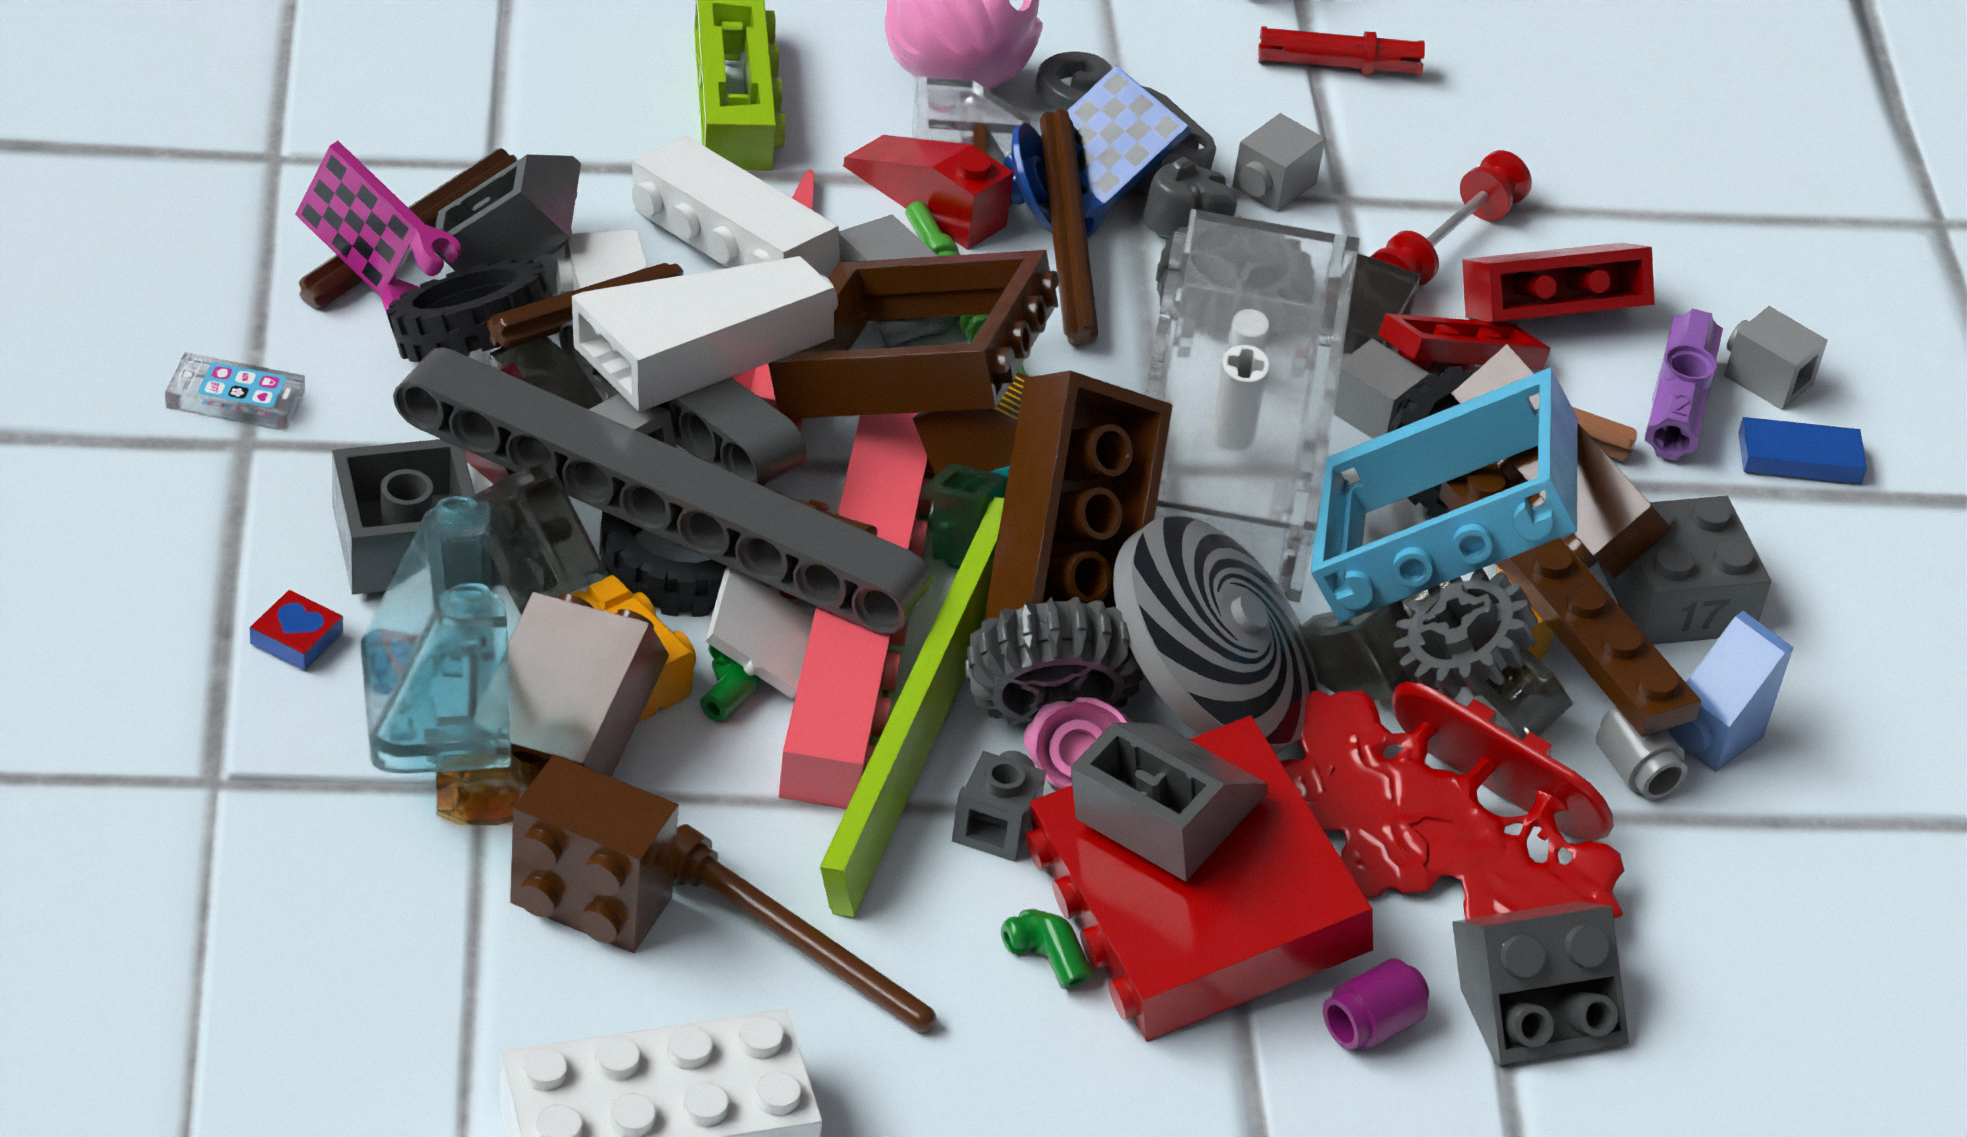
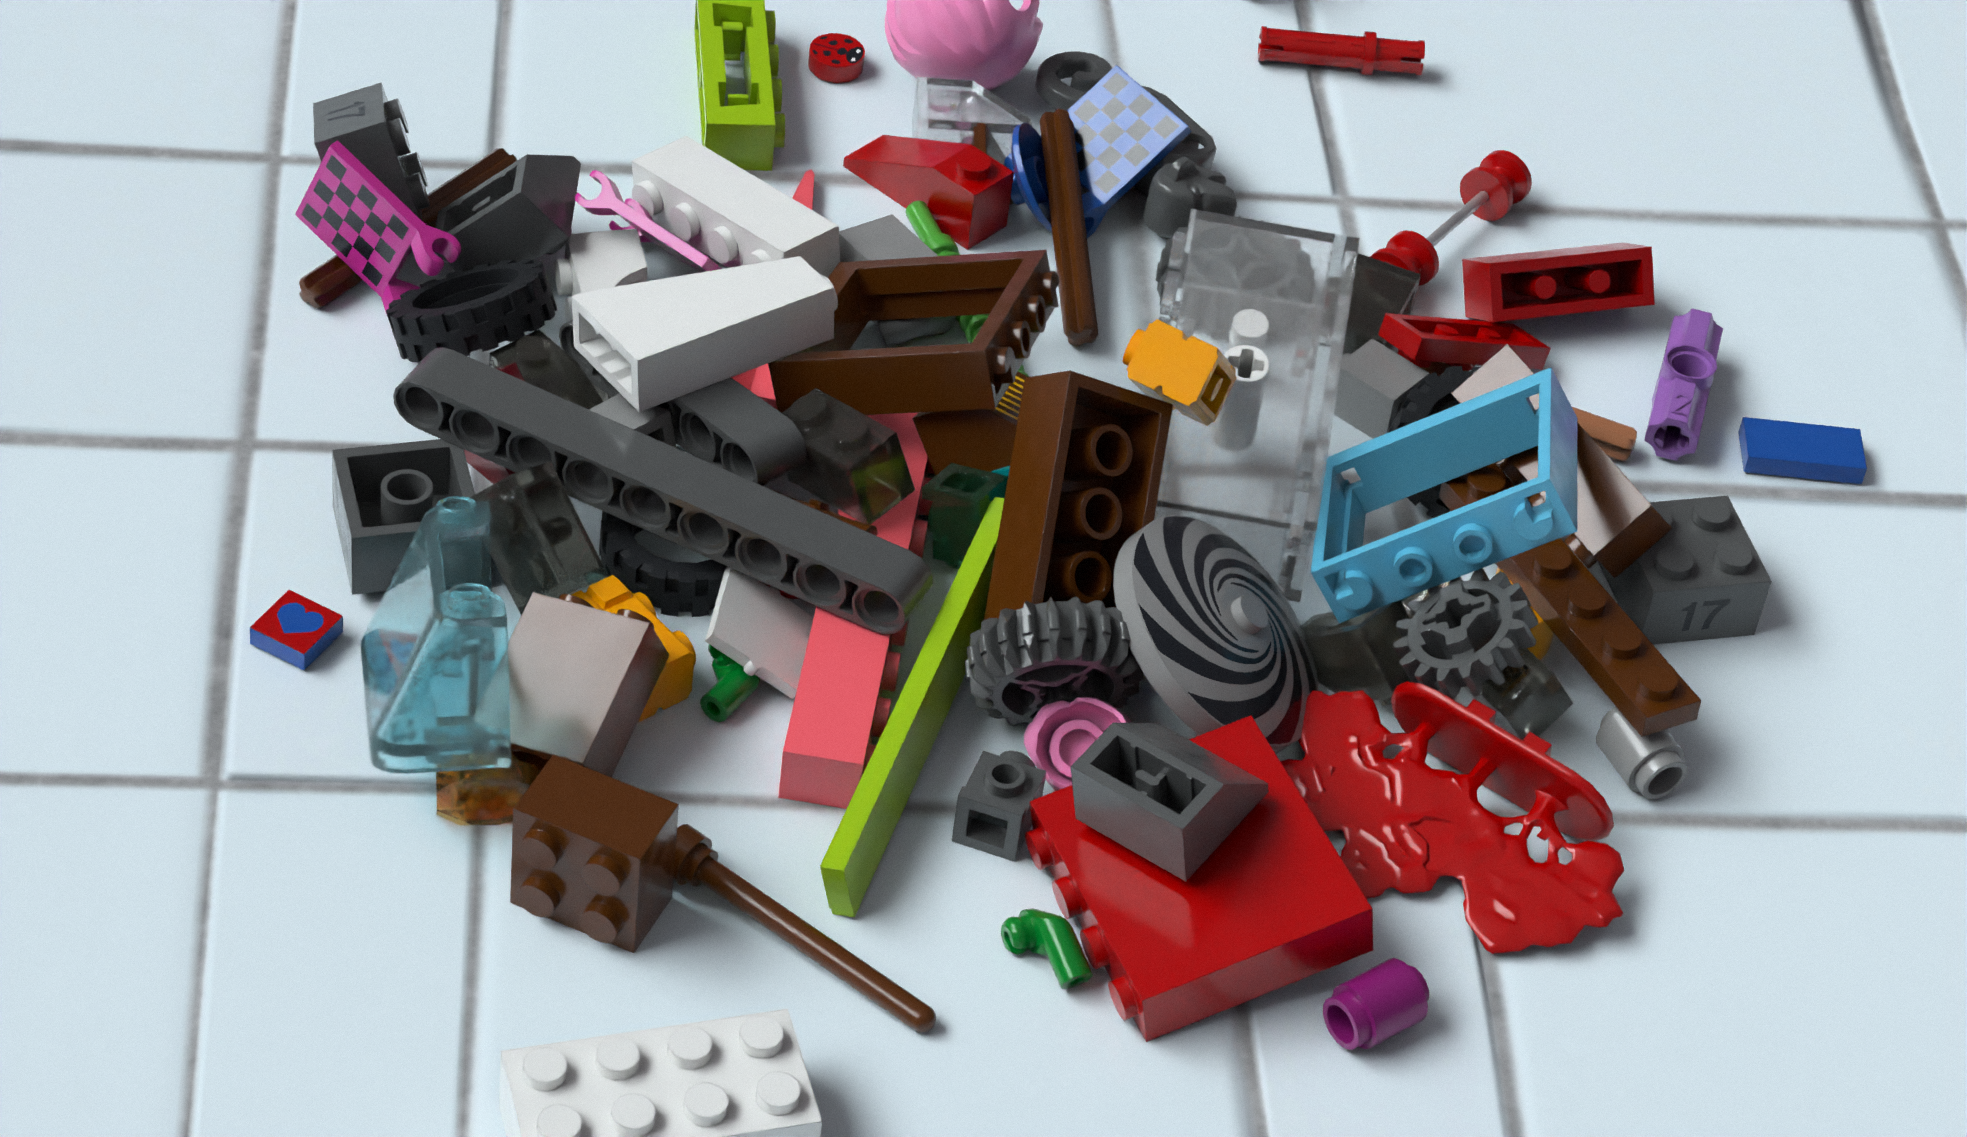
clear tile [165,352,305,431] -> none
reddish brown axle [487,263,684,349] -> none
light grey brick [1232,113,1326,212] -> none
dark grey slope [1452,901,1629,1065] -> none
medium blue slope [1668,611,1794,772] -> none
light grey brick [1724,306,1828,410] -> none
none -> dark grey brick [313,82,430,220]
none -> flag [575,170,722,273]
none -> clear smoke brick [782,388,915,525]
none -> red tile [808,33,865,83]
none -> light orange brick [1123,319,1237,426]

